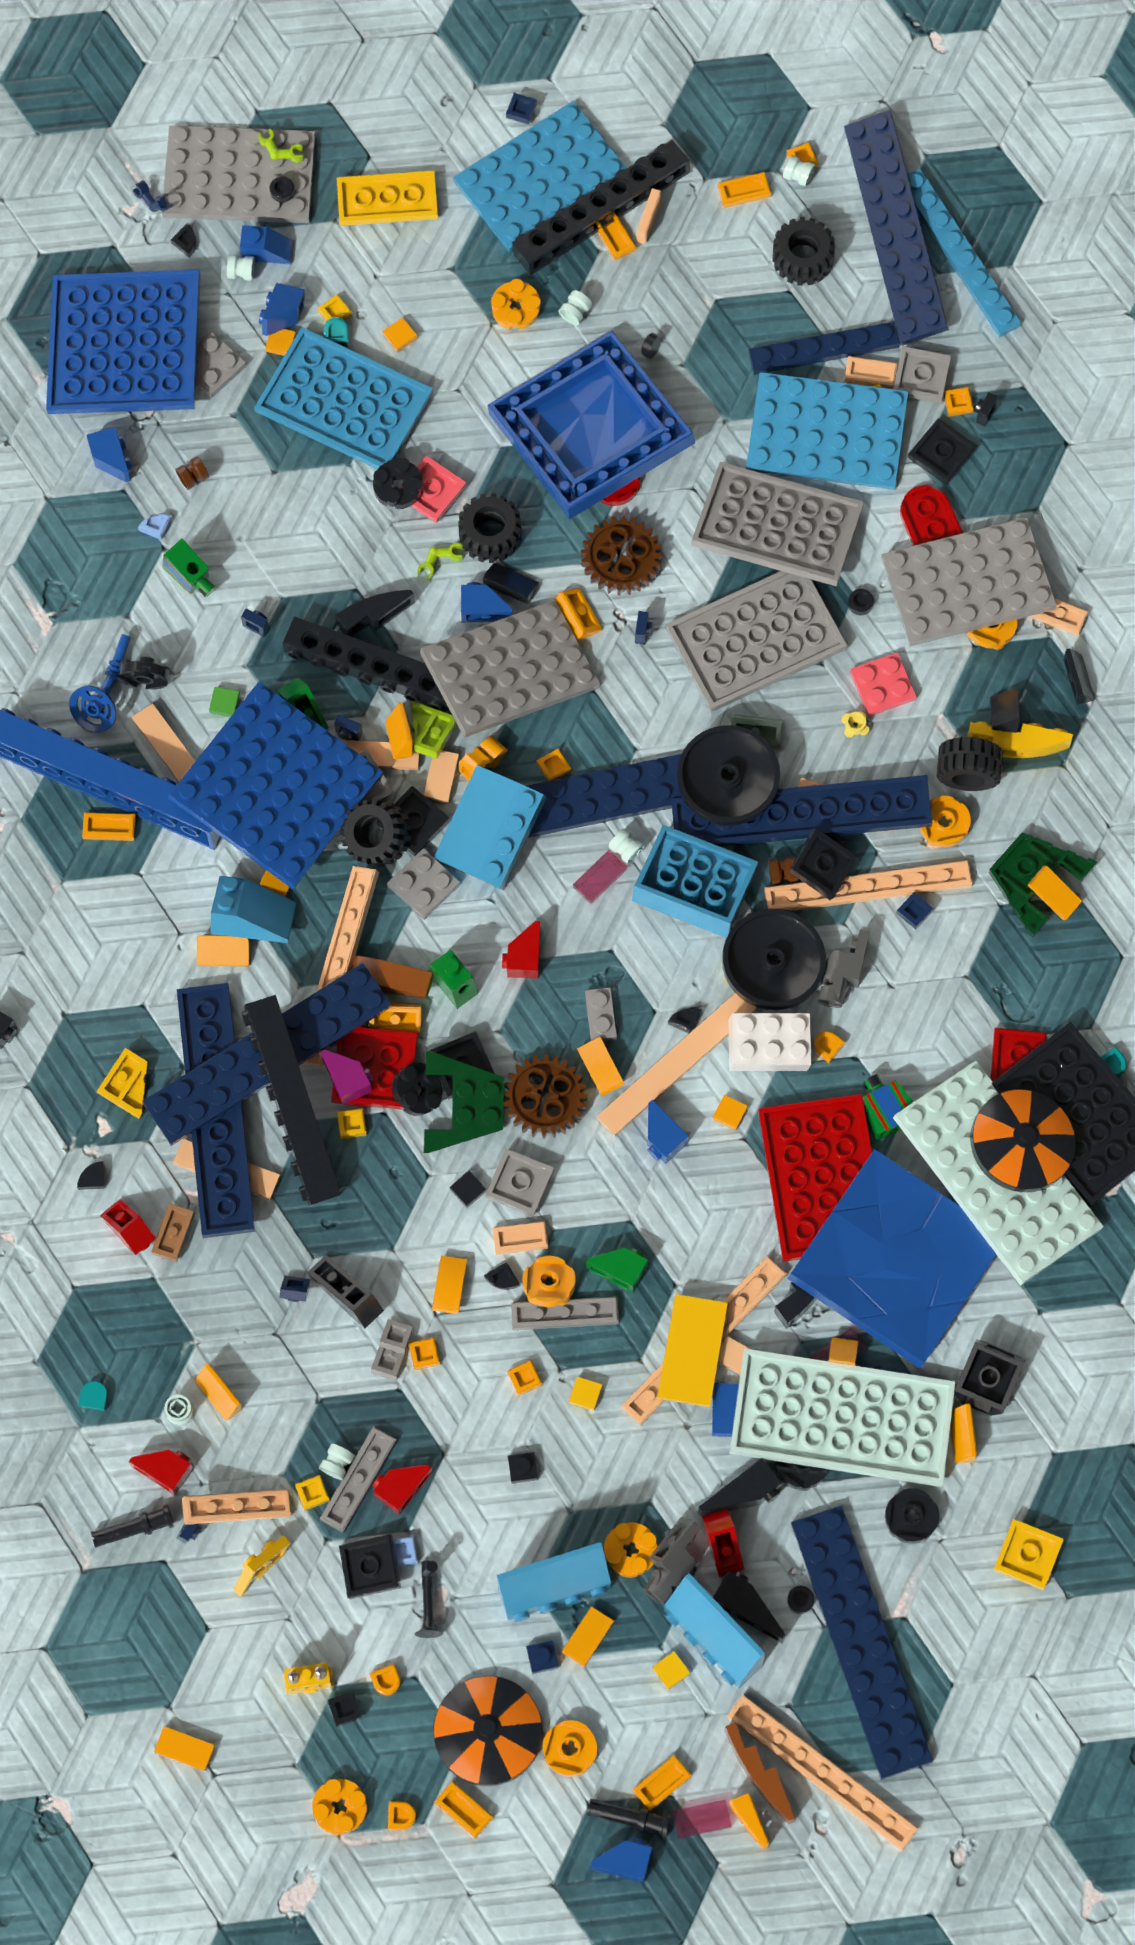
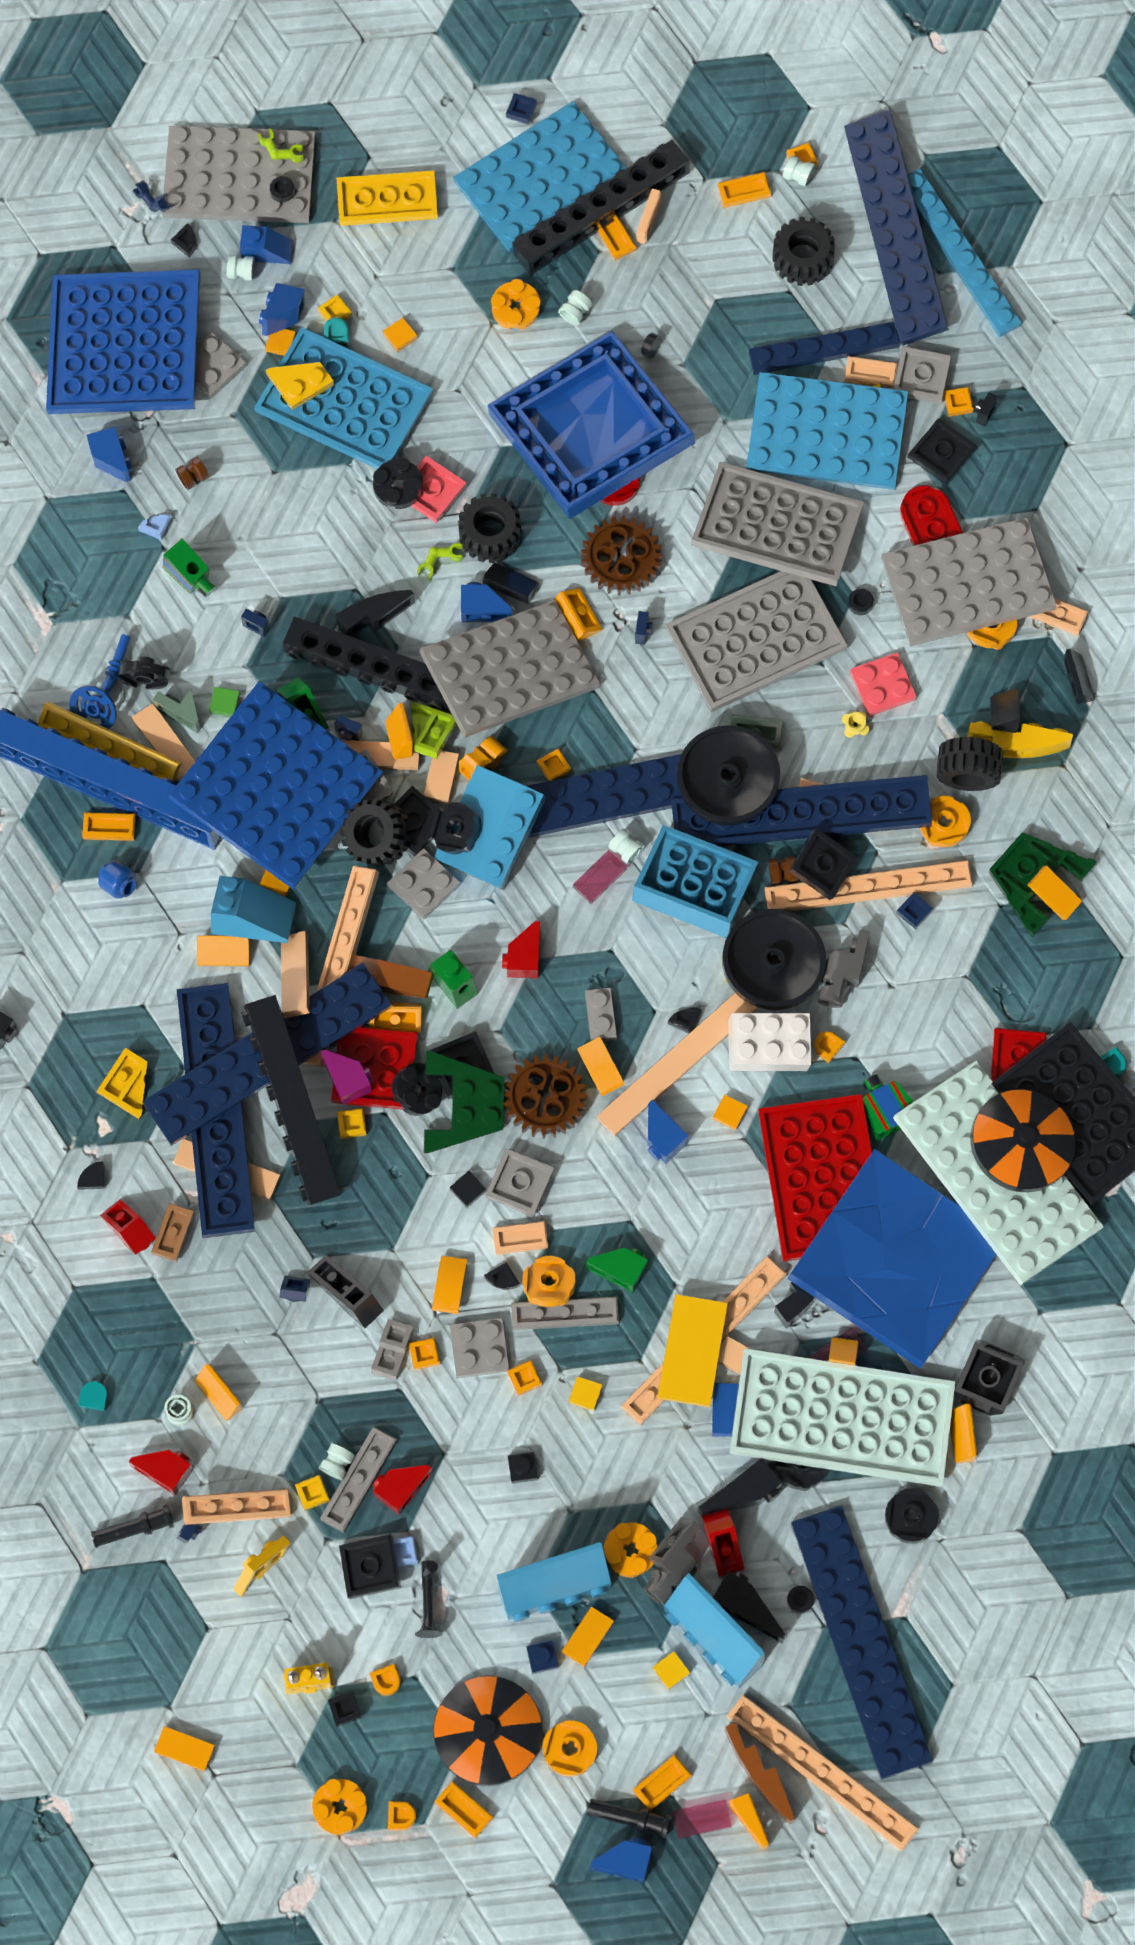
yellow plate [993,1519,1064,1590] -> none
none -> yellow plate [38,702,182,782]
none -> blue head [98,861,137,899]
none -> sand green slope [153,689,200,733]
none -> yellow wing [266,362,334,410]
none -> light nougat tile [281,931,310,1019]
none -> black plate [431,802,481,855]
none -> light grey plate [450,1318,509,1379]

